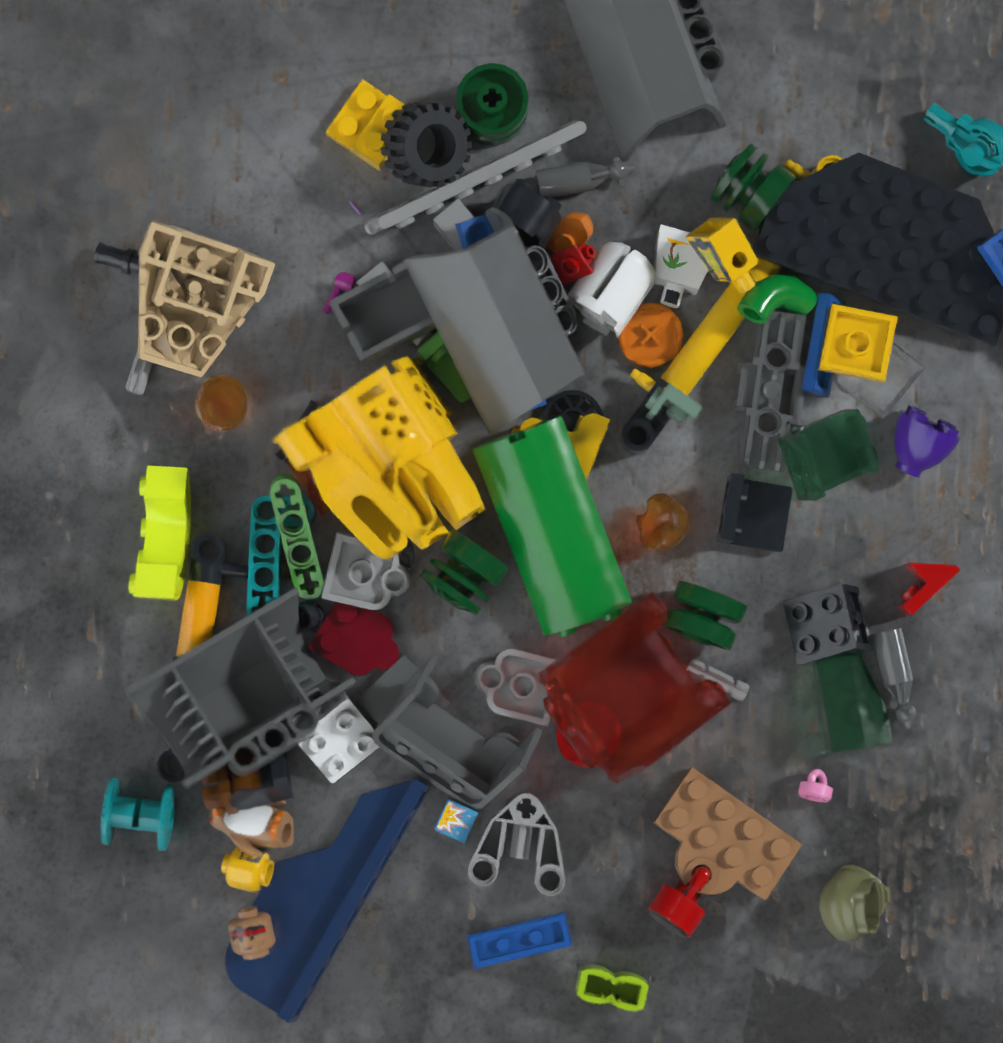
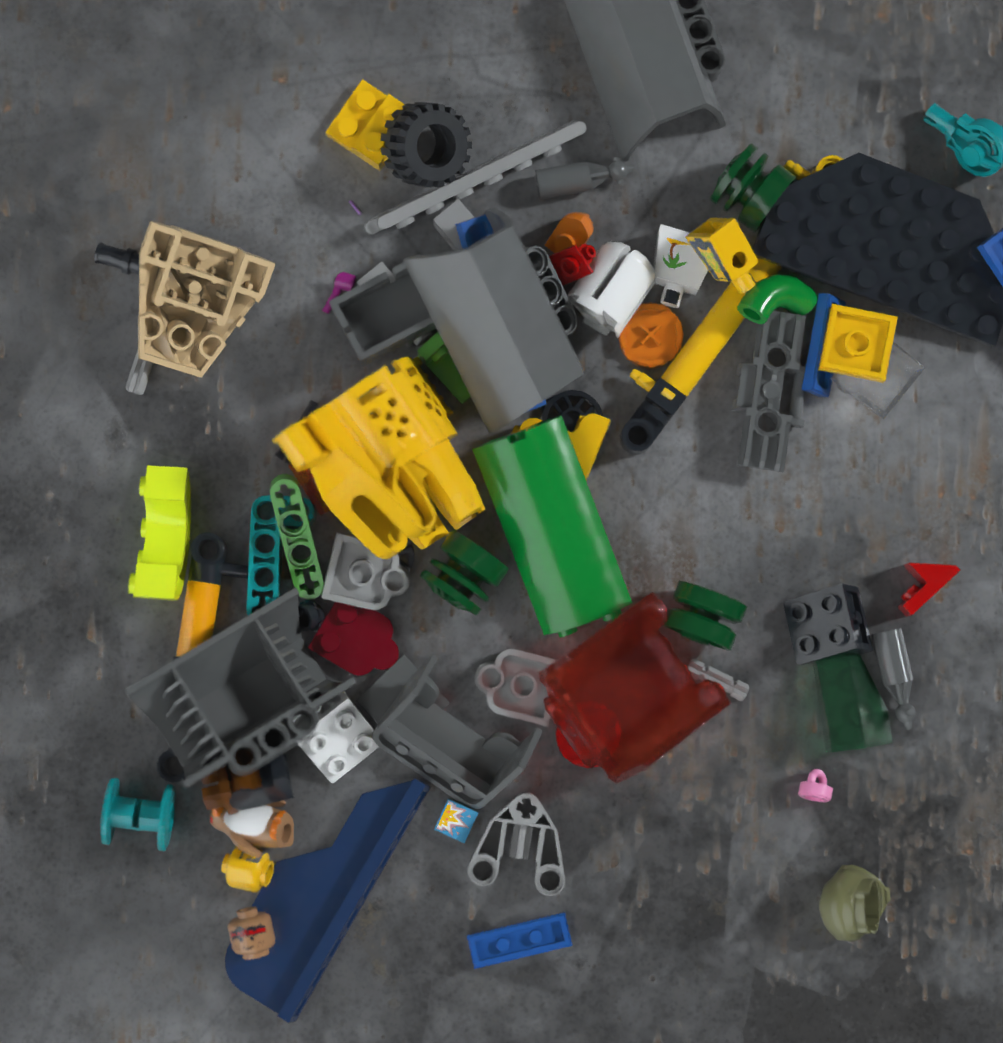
clear orange hair [195,374,248,432] -> none
dark green wheel [456,63,529,146] -> none
black brick [492,179,562,249] -> none
lime brick [575,964,649,1011] -> none
clear orange hair [636,493,690,552] -> none
sand green bracket [645,384,703,424] -> none
medium nougat plate [648,767,802,938] -> none
black bracket [717,473,793,552] -> none
clear green panel [777,409,880,501] -> none
dark purple piece [894,405,961,478] -> none

